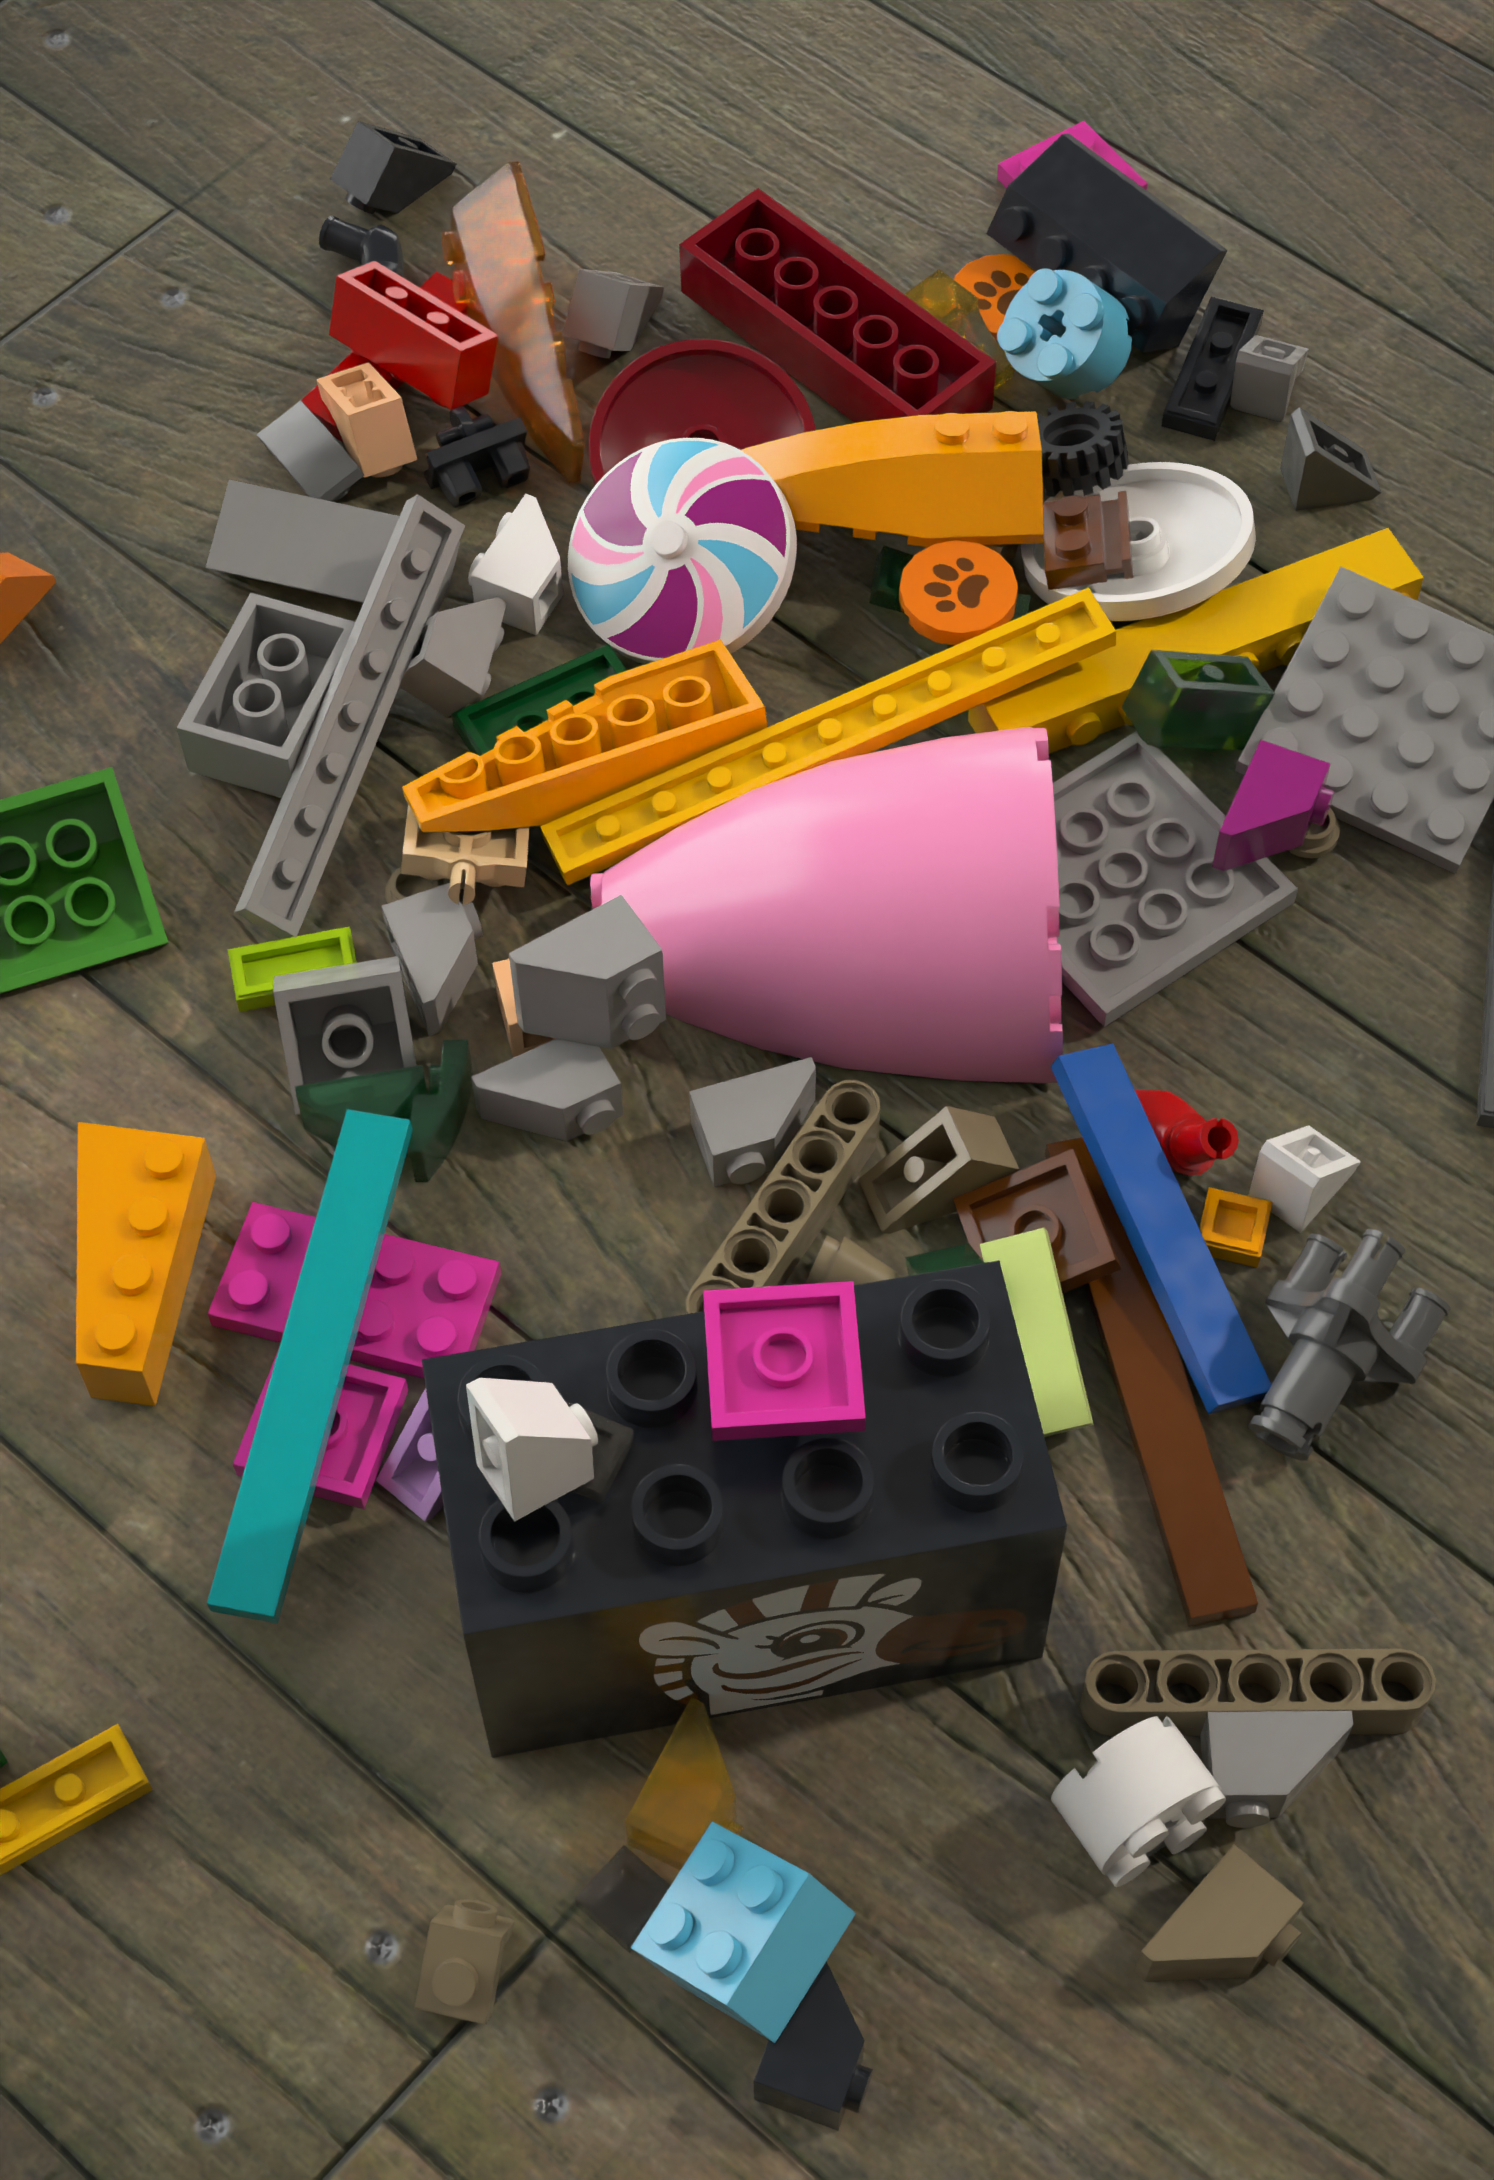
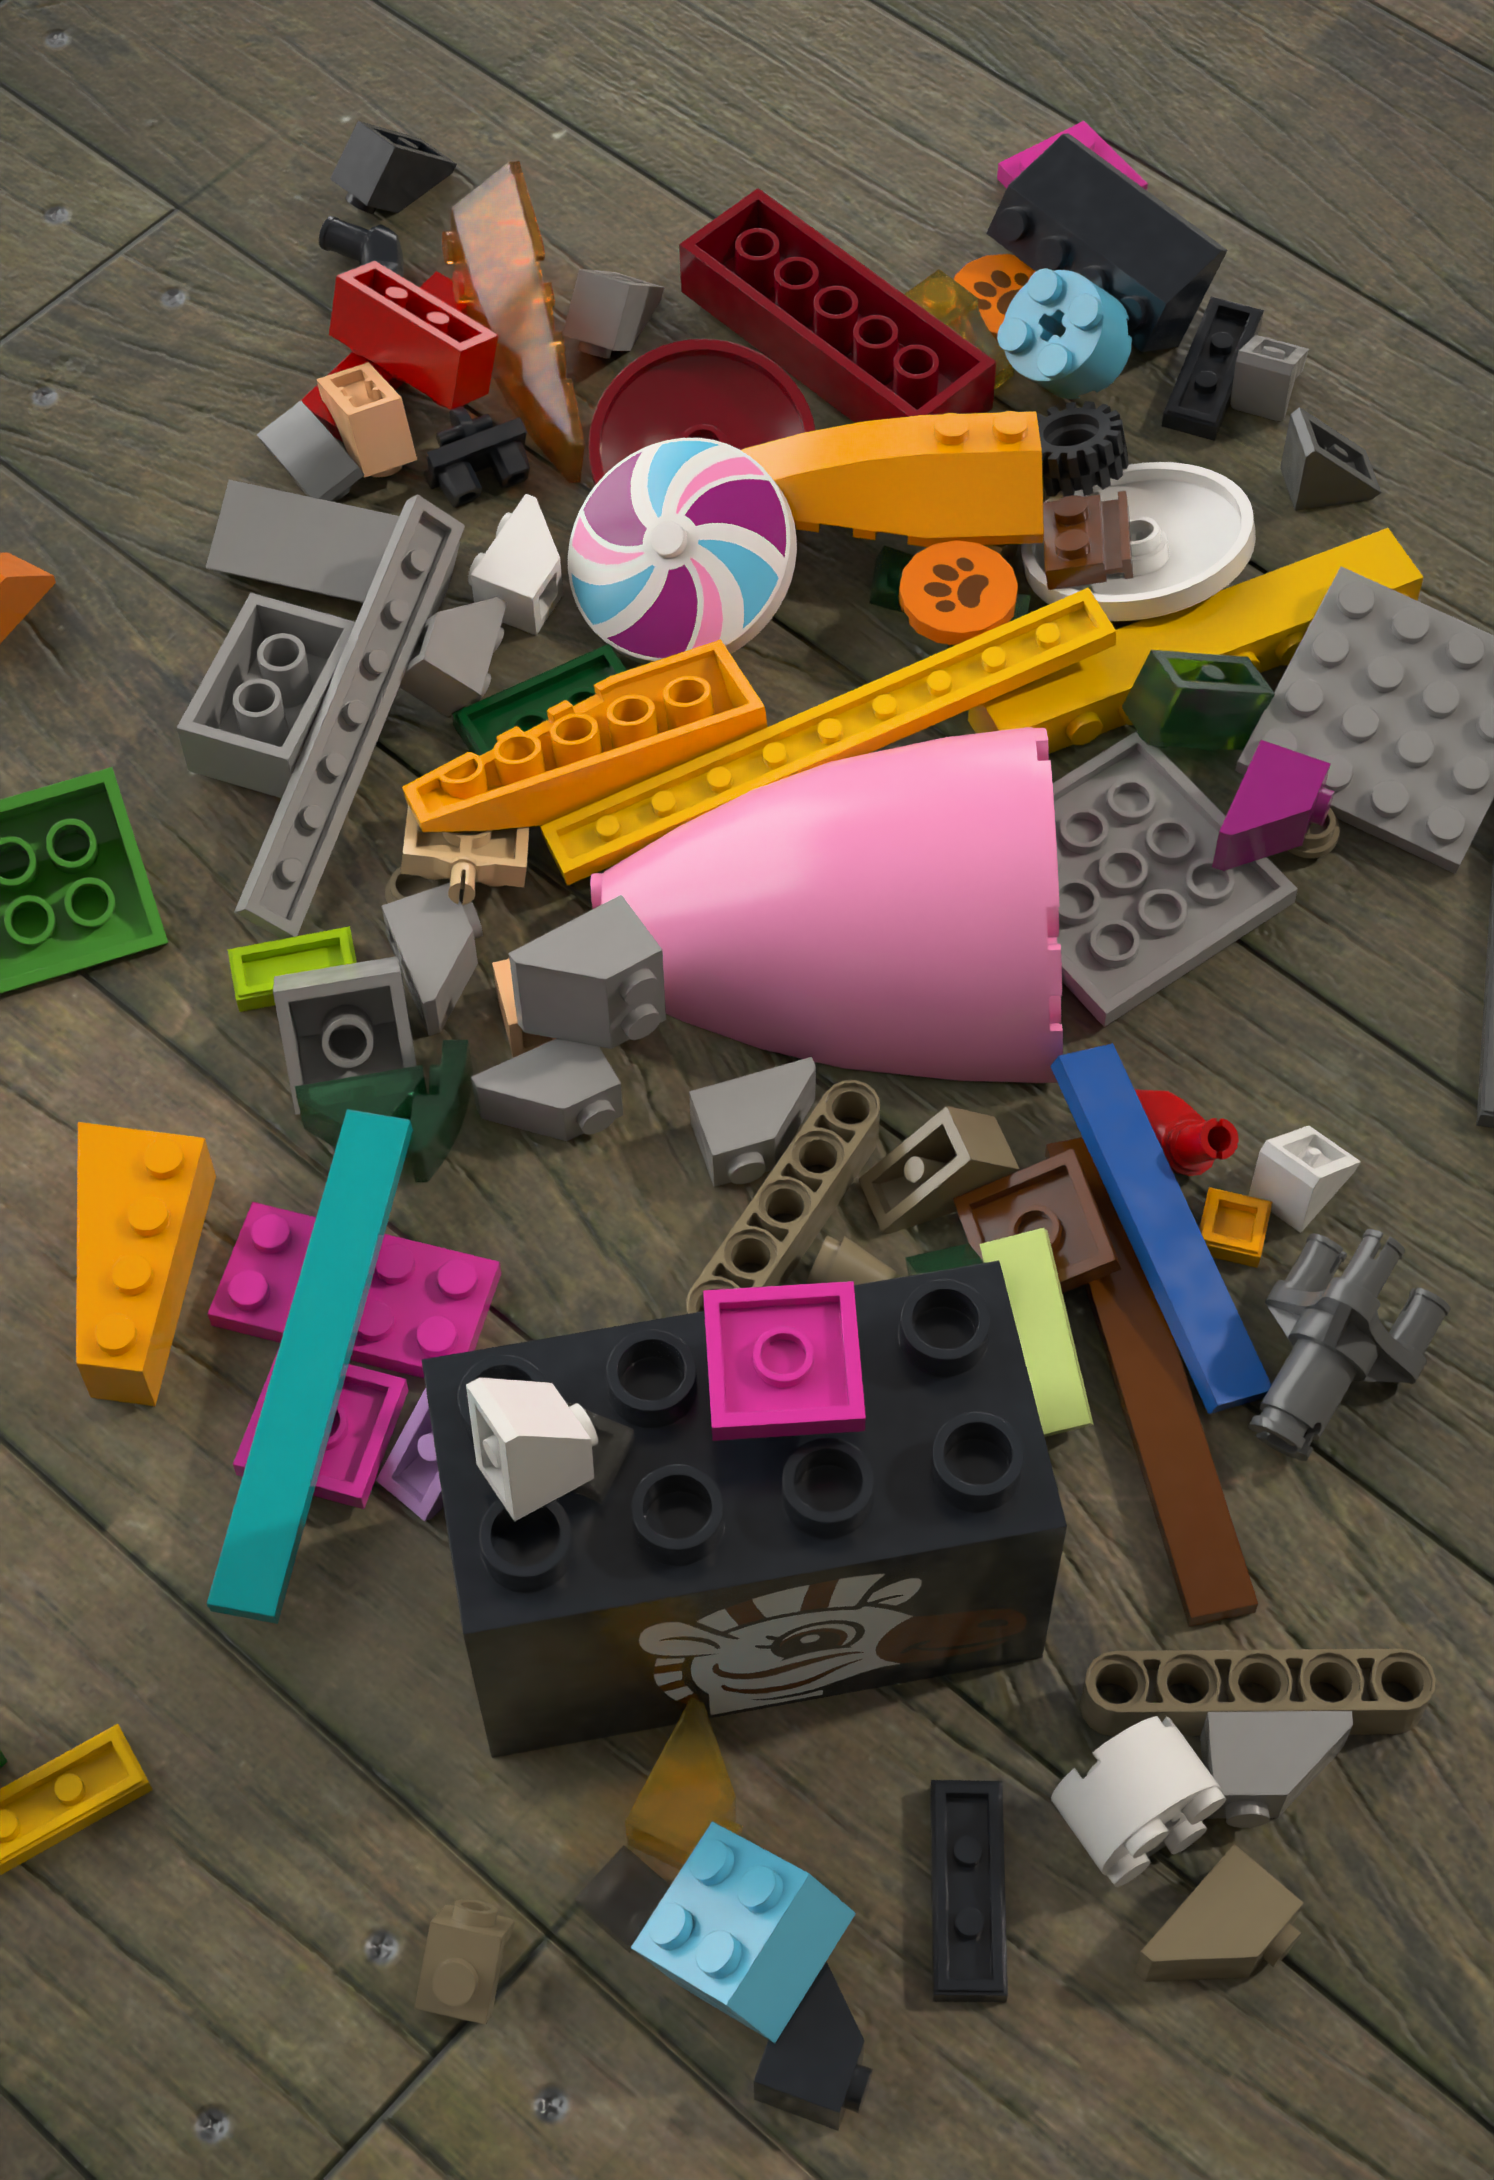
none -> black tile [930,1780,1008,2003]

